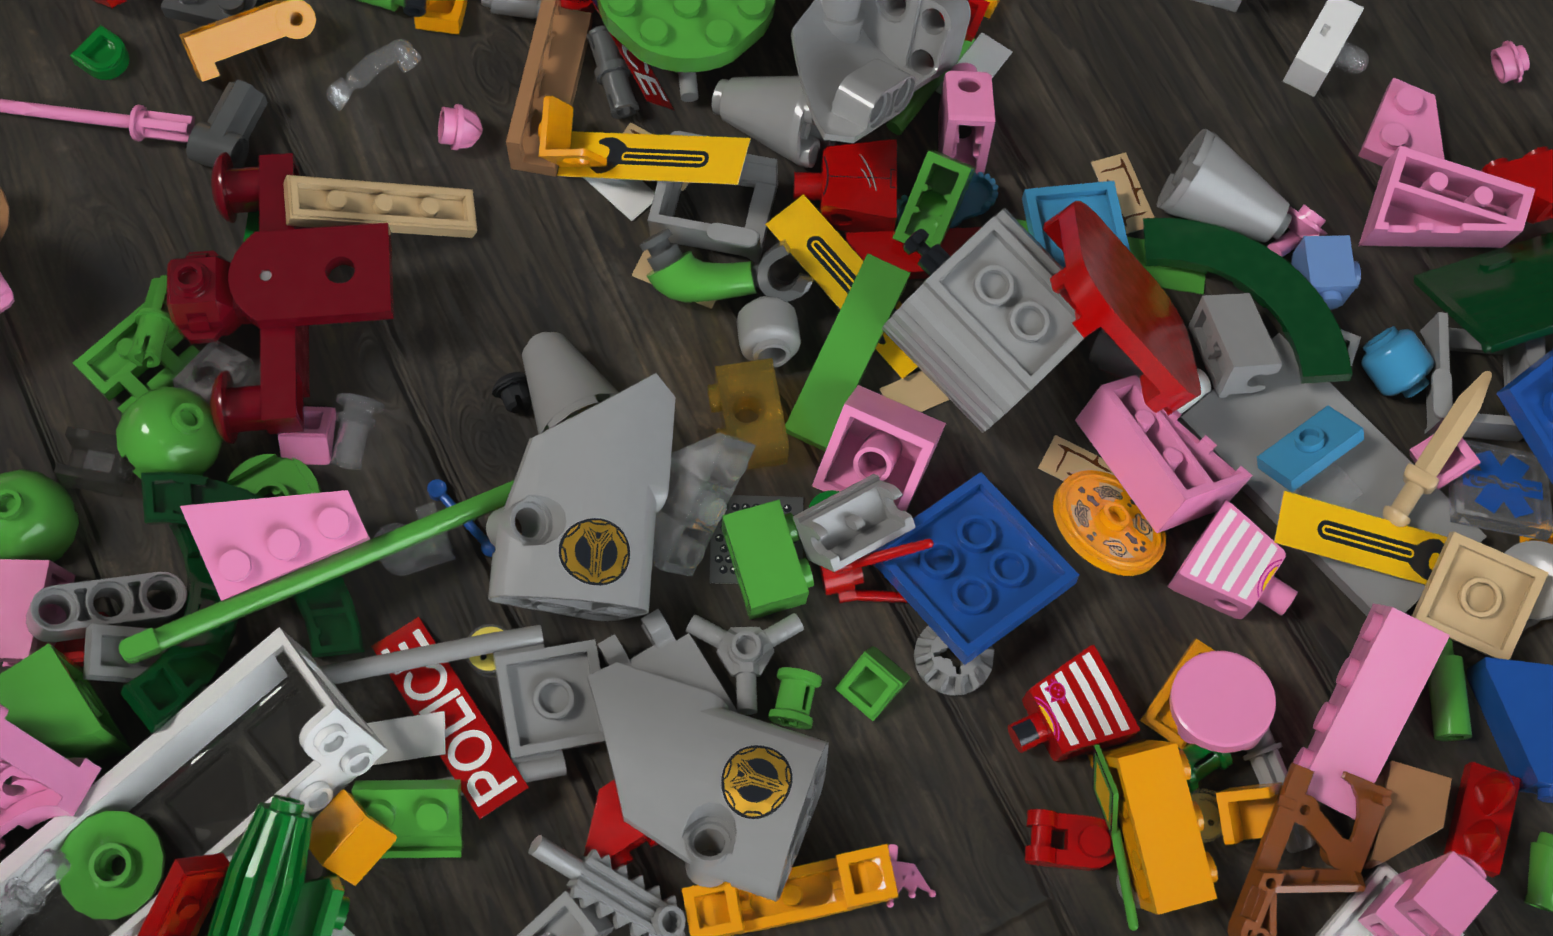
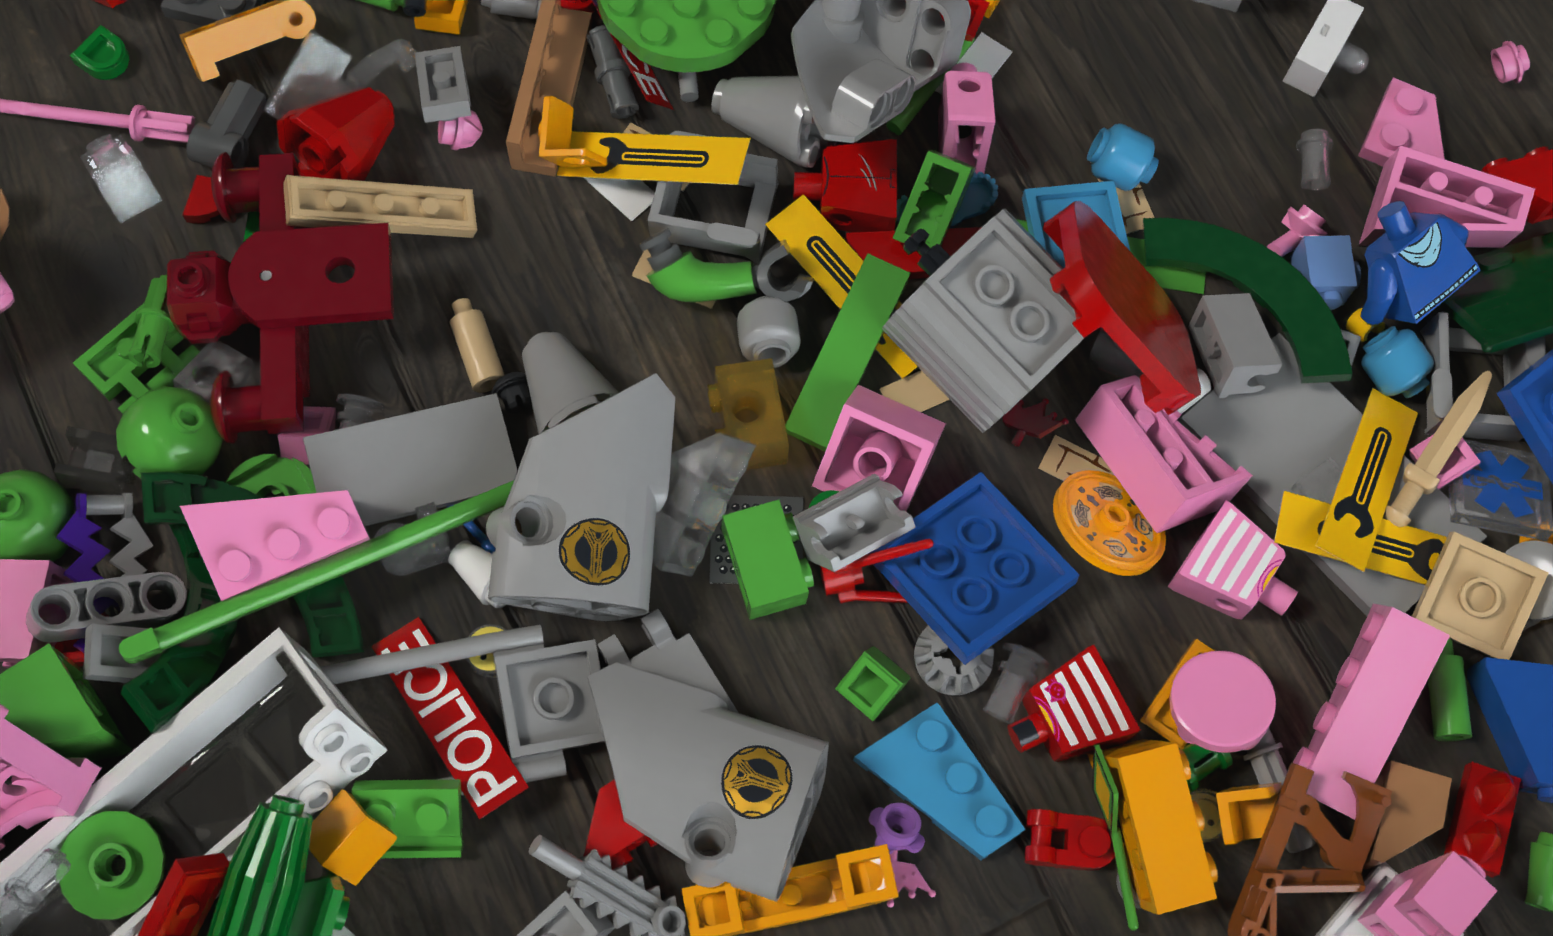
white sticker [367,711,446,765] -> none
light grey piece [686,613,804,715] -> none
bright green bush [768,667,822,729] -> none
light grey cone [1157,129,1292,243] -> none
dark azure plate [1256,405,1364,492] -> none
none -> piece [56,493,153,653]
none -> clear slope [80,134,162,223]
none -> red tile [183,175,220,223]
none -> clear tile [264,29,353,119]
none -> red cone [277,87,394,181]
none -> light grey tile [303,393,518,526]
none -> light grey plate [415,46,472,123]
none -> white cone [448,540,505,609]
none -> tan cylinder [450,298,505,393]
none -> dark azure wing [853,702,1026,861]
none -> medium lavender plate [869,803,925,854]
none -> clear pin [983,642,1050,724]
none -> dark red piece [1002,398,1069,447]
none -> dark azure head [1087,123,1159,191]
none -> clear pin [1296,129,1334,190]
none -> yellow sticker [1316,388,1418,572]
none -> blue torso [1346,201,1481,342]

